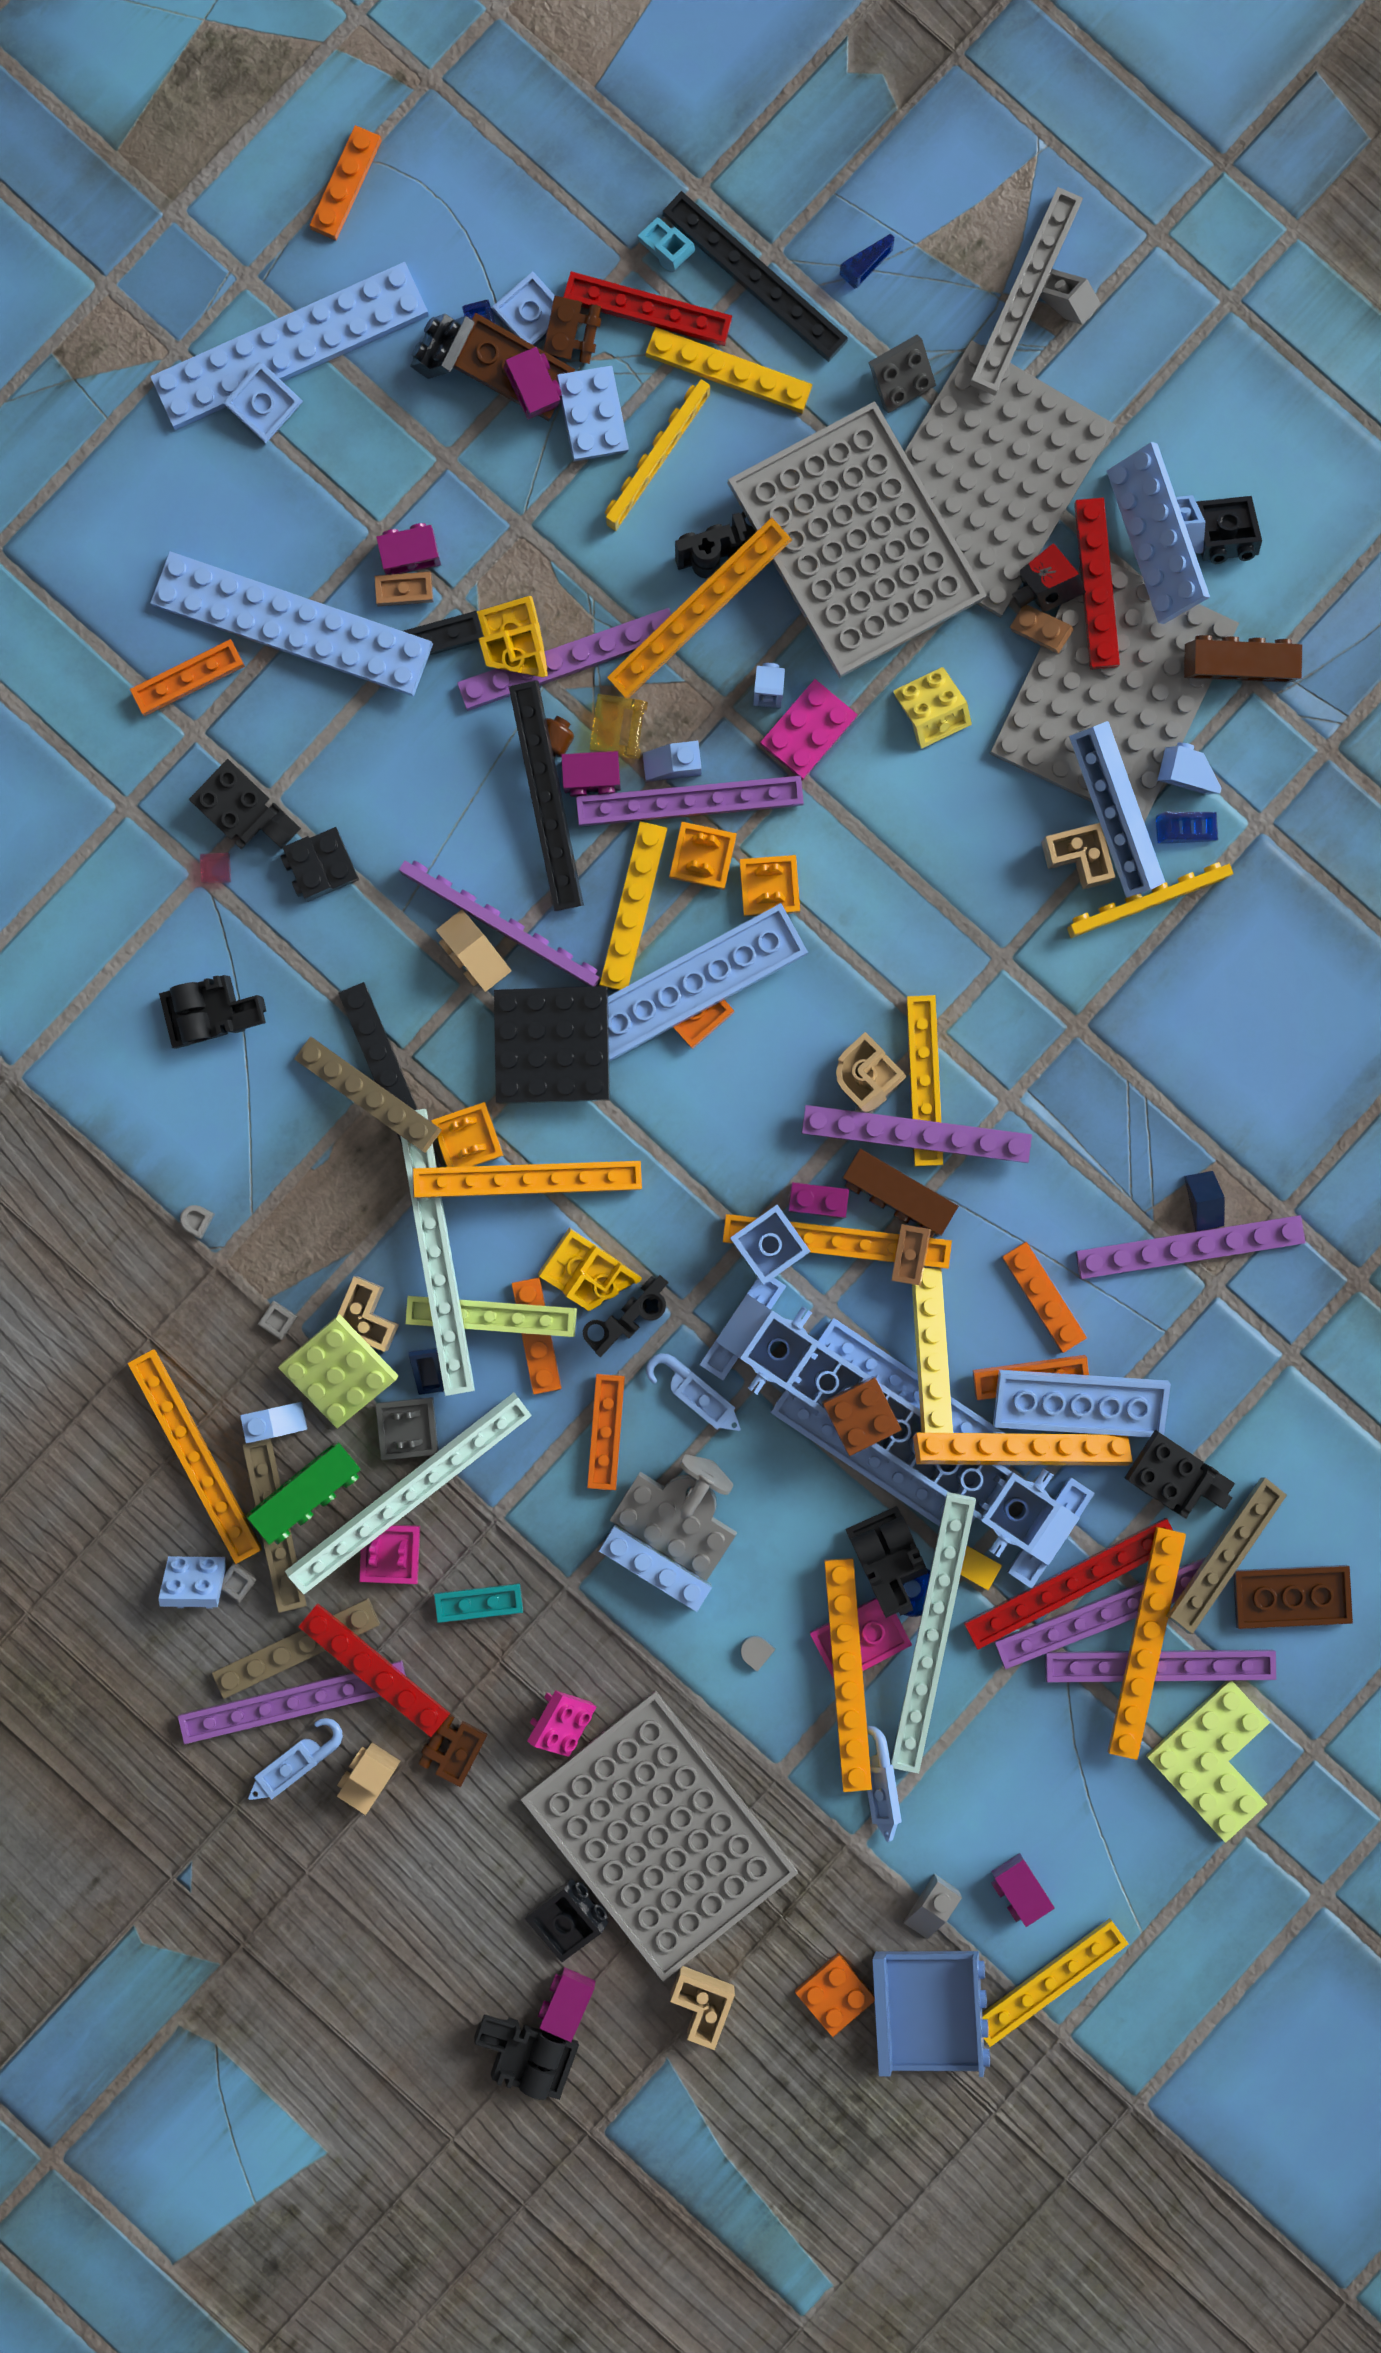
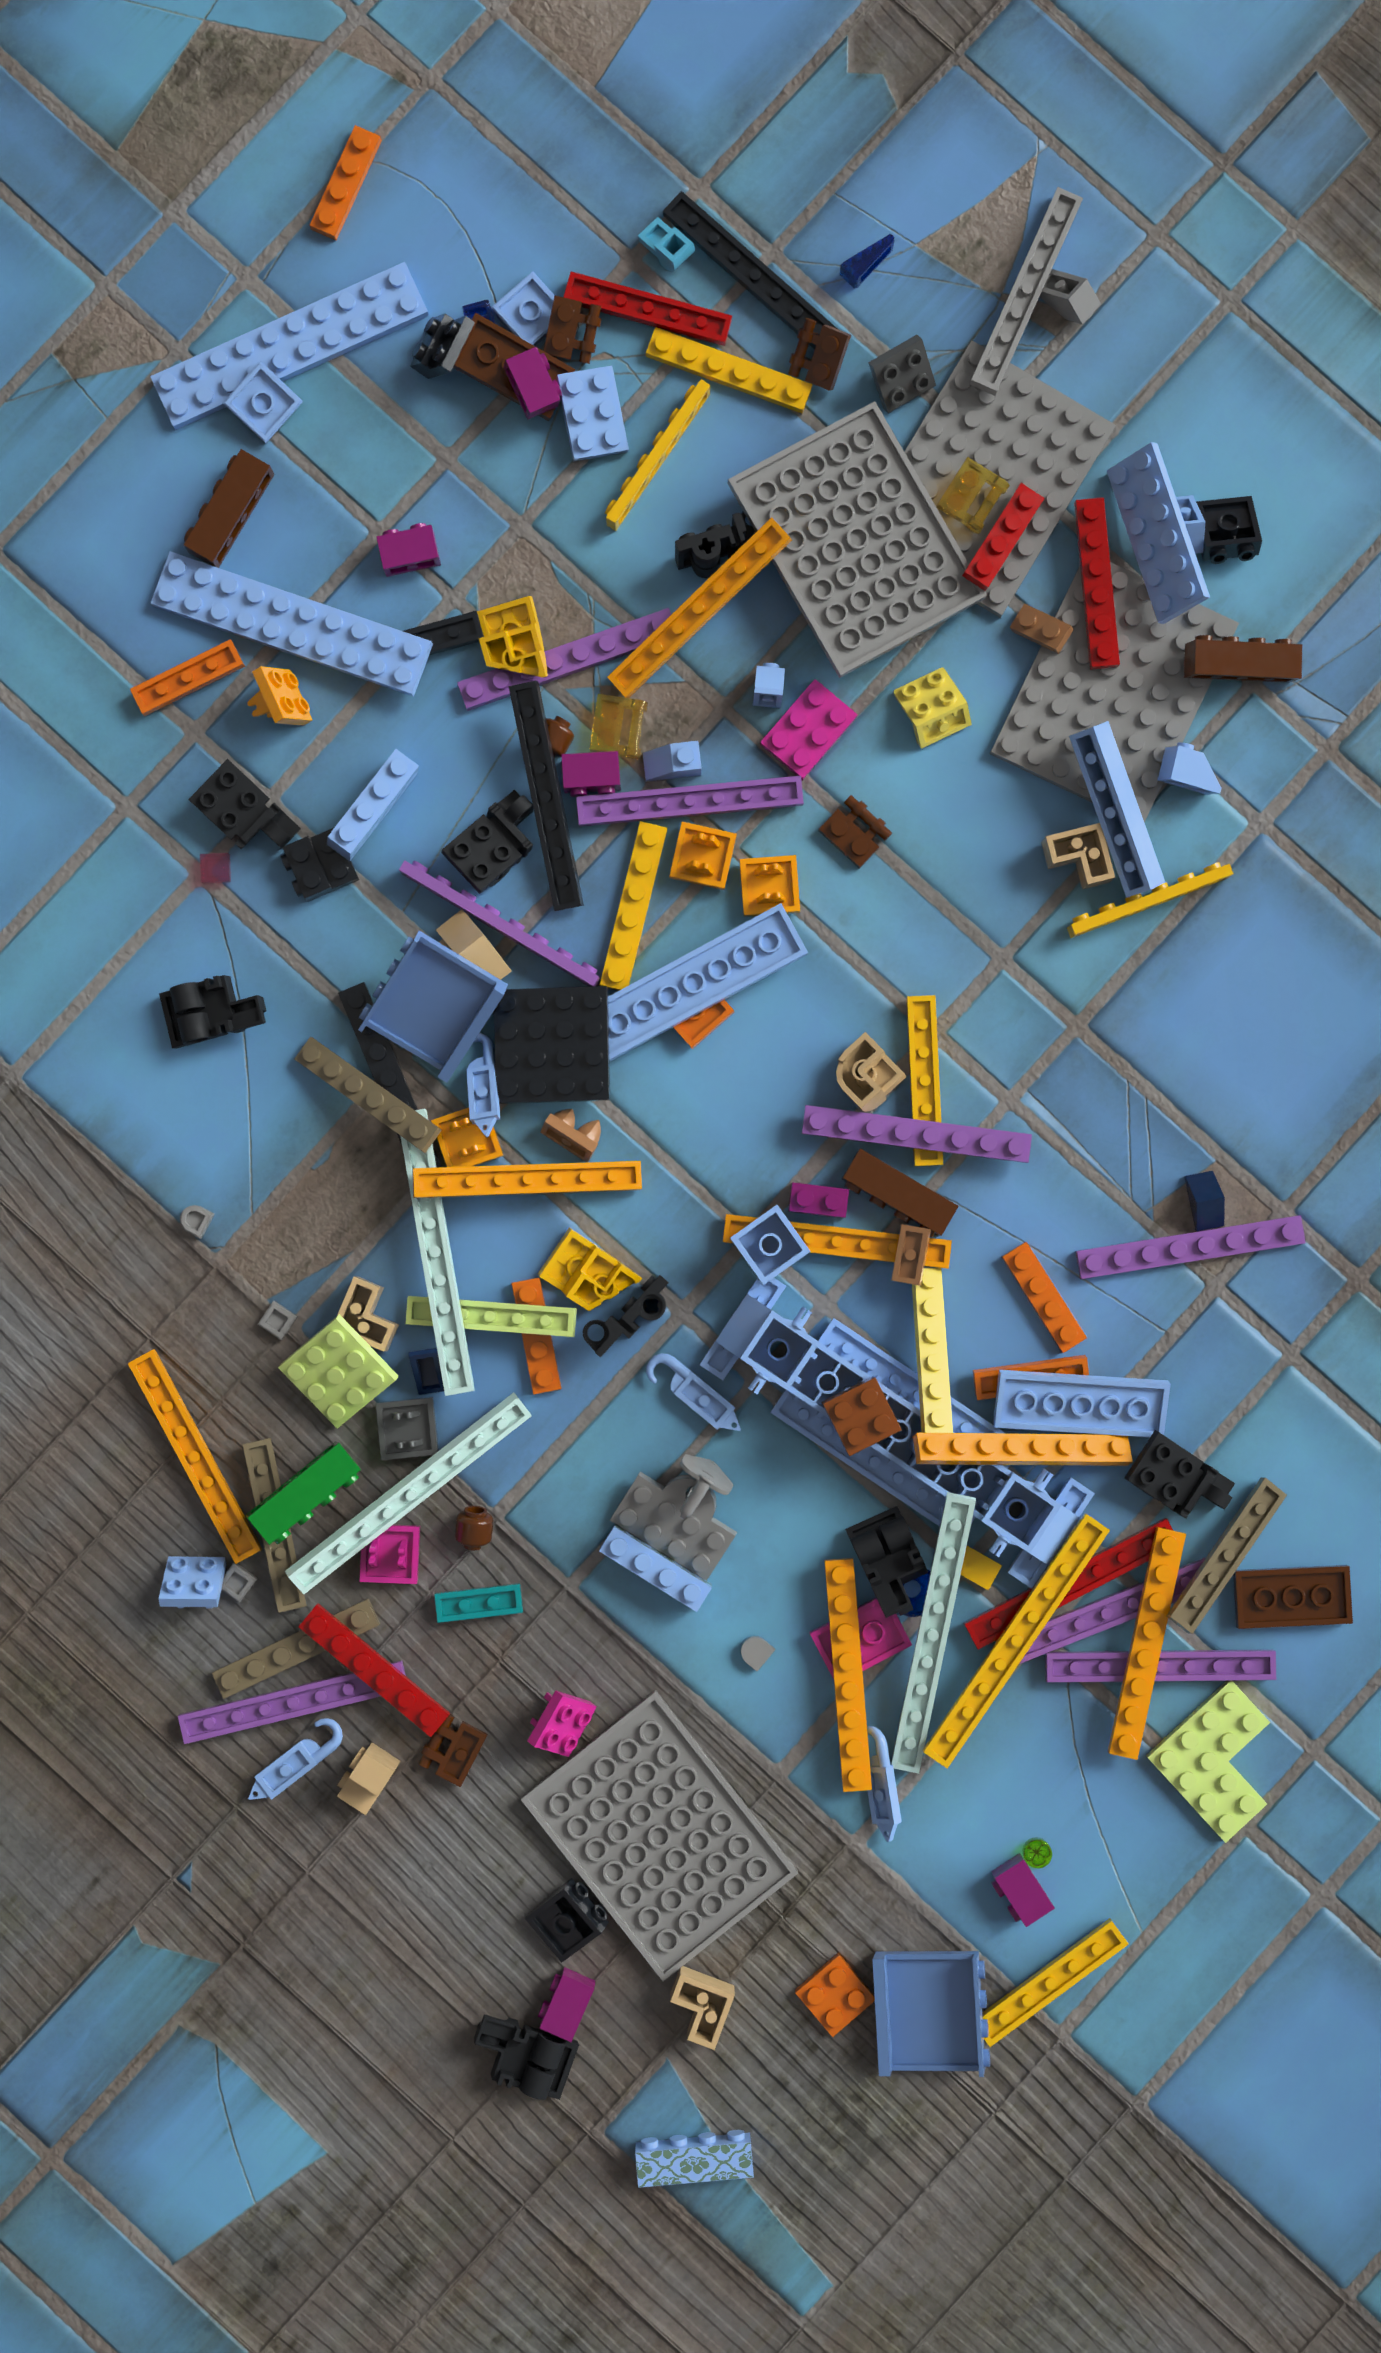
light blue slope [240,1402,307,1443] -> none
medium nougat plate [374,572,434,606] -> none
orange plate [587,1374,625,1490] -> none
light grey slope [903,1874,962,1939] -> none
torso [1012,543,1086,611] -> none
clear blue slope [1156,811,1218,843] -> none
none -> reddish brown brick [184,449,275,568]
none -> light orange plate [247,666,313,725]
none -> light blue brick [327,749,419,861]
none -> medium blue panel [358,931,508,1083]
none -> black plate [441,789,534,894]
none -> reddish brown head [455,1506,493,1551]
none -> light blue plate [466,1033,500,1138]
none -> medium nougat tile [540,1109,601,1163]
none -> light blue brick [635,2130,754,2188]
none -> reddish brown plate [788,318,851,391]
none -> reddish brown plate [819,795,892,869]
none -> yellow plate [923,1513,1110,1769]
none -> clear yellow plate [937,457,1010,534]
none -> red plate [962,483,1045,591]
none -> clear neon green tile [1022,1837,1052,1868]

